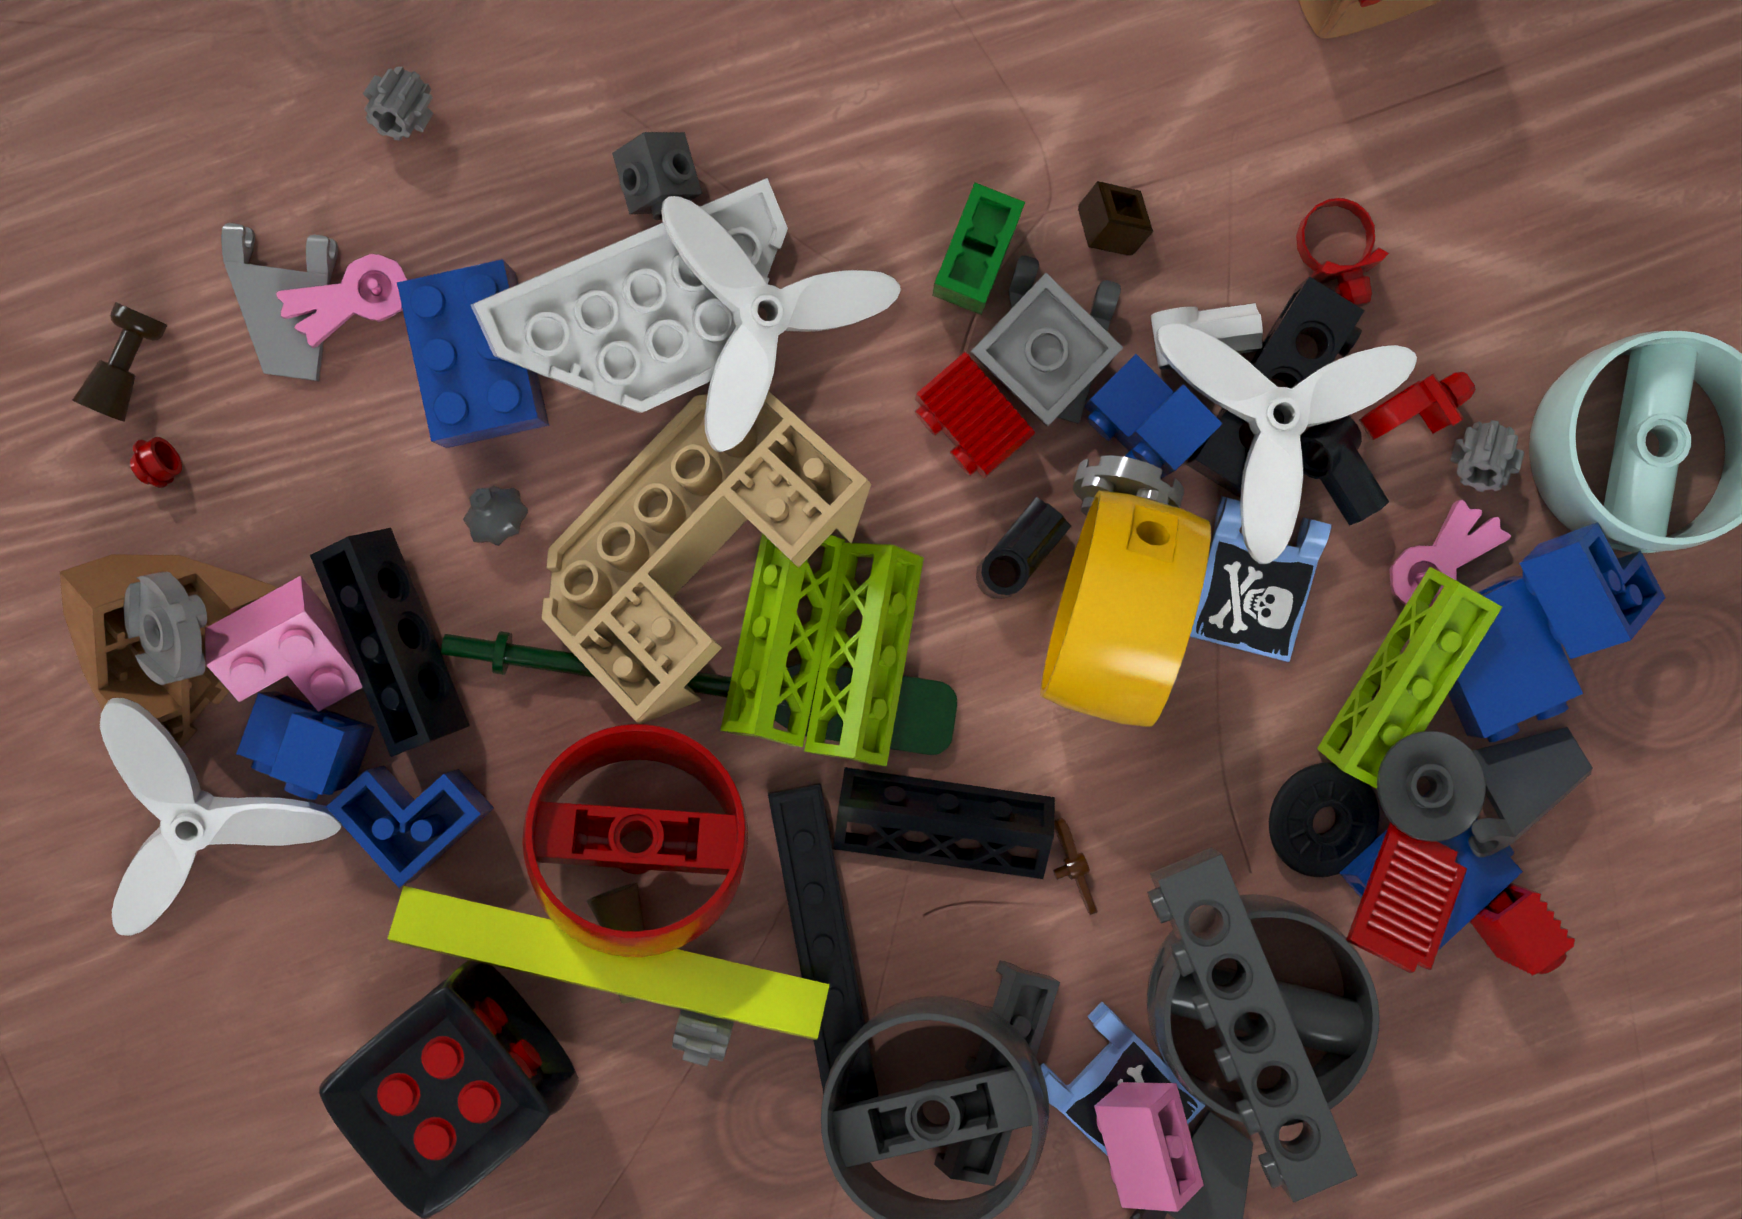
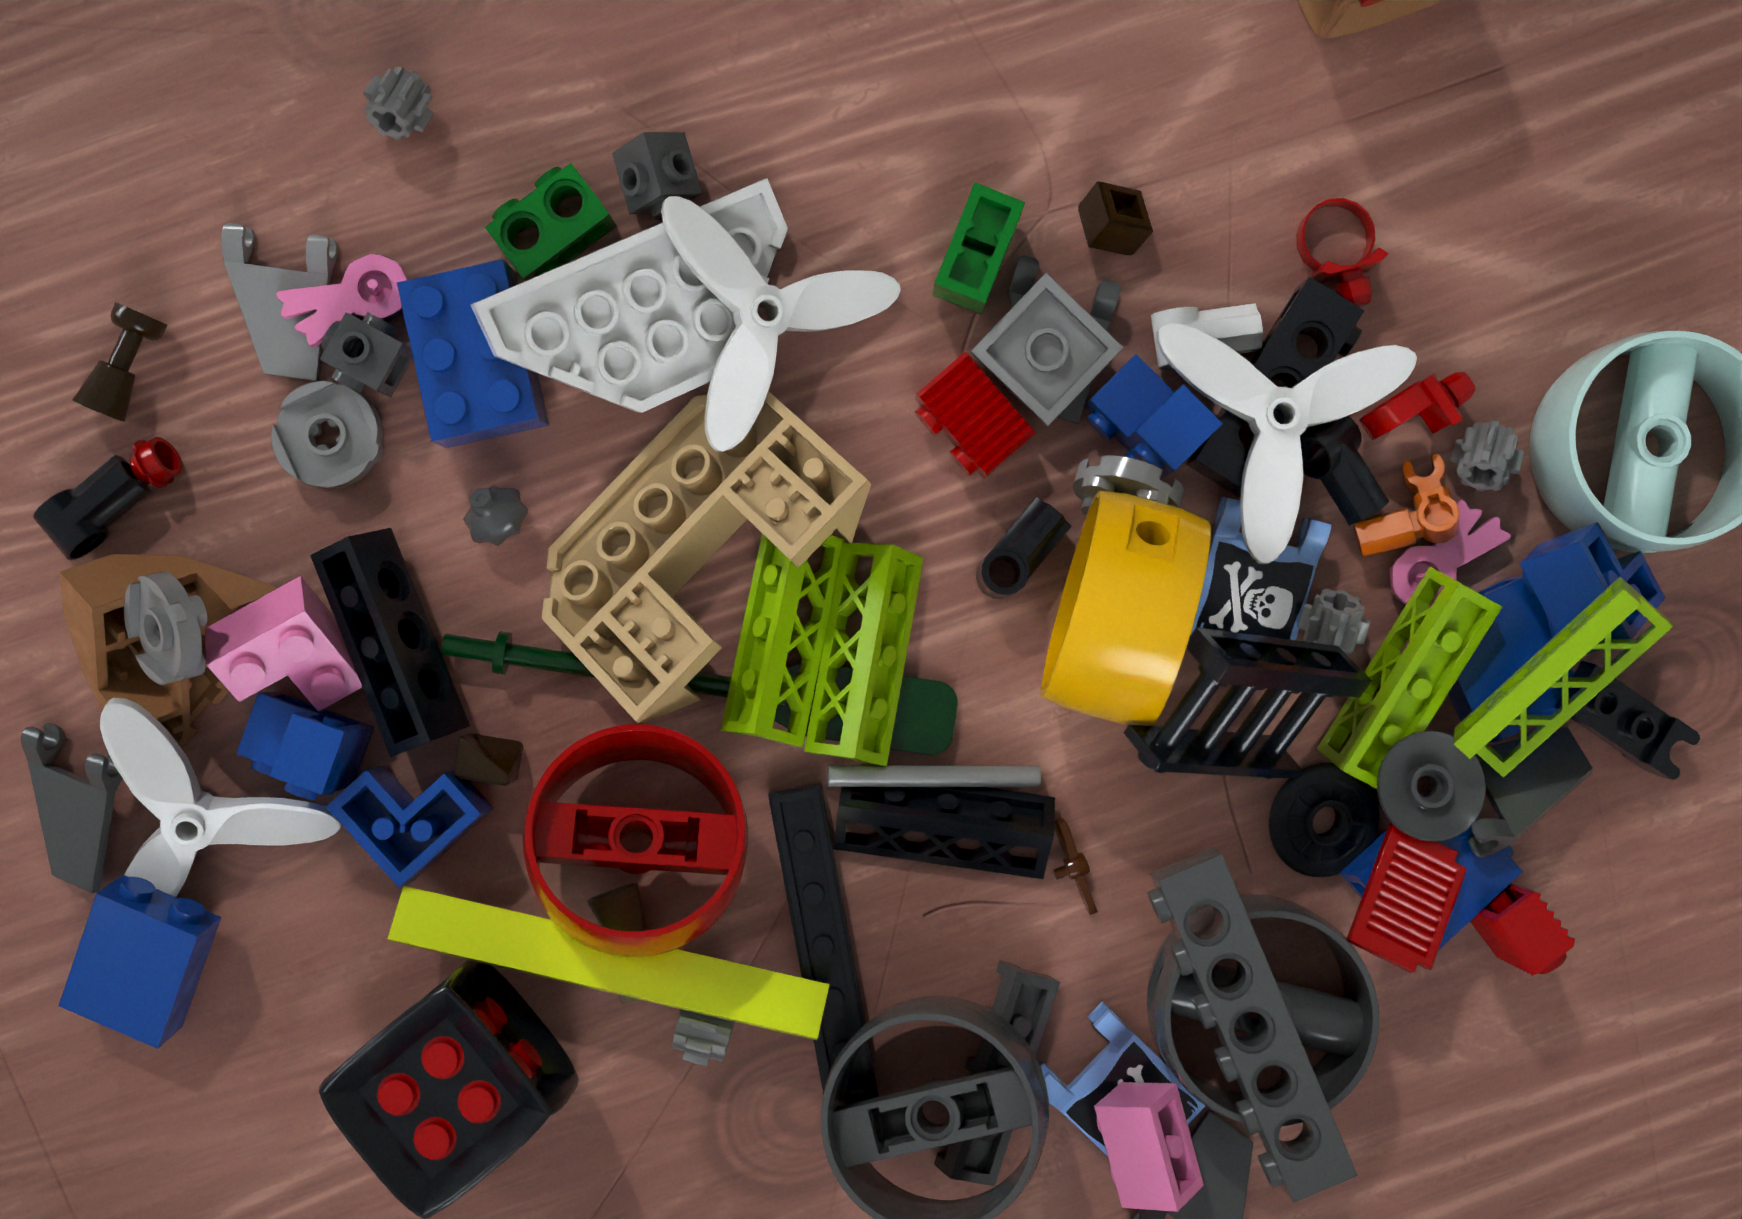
none -> dark grey flag [21,723,123,893]
none -> black piece [33,455,151,560]
none -> blue brick [58,875,222,1049]
none -> light grey plate [271,381,384,489]
none -> dark grey brick [320,312,413,398]
none -> dark brown slope [454,734,523,786]
none -> green brick [485,163,617,281]
none -> light grey bar [827,765,1041,787]
none -> black fence [1124,627,1372,779]
none -> light grey gear [1298,589,1371,655]
none -> orange bar [1353,453,1459,558]
none -> lime fence [1453,576,1673,778]
none -> black plate [1554,661,1700,780]

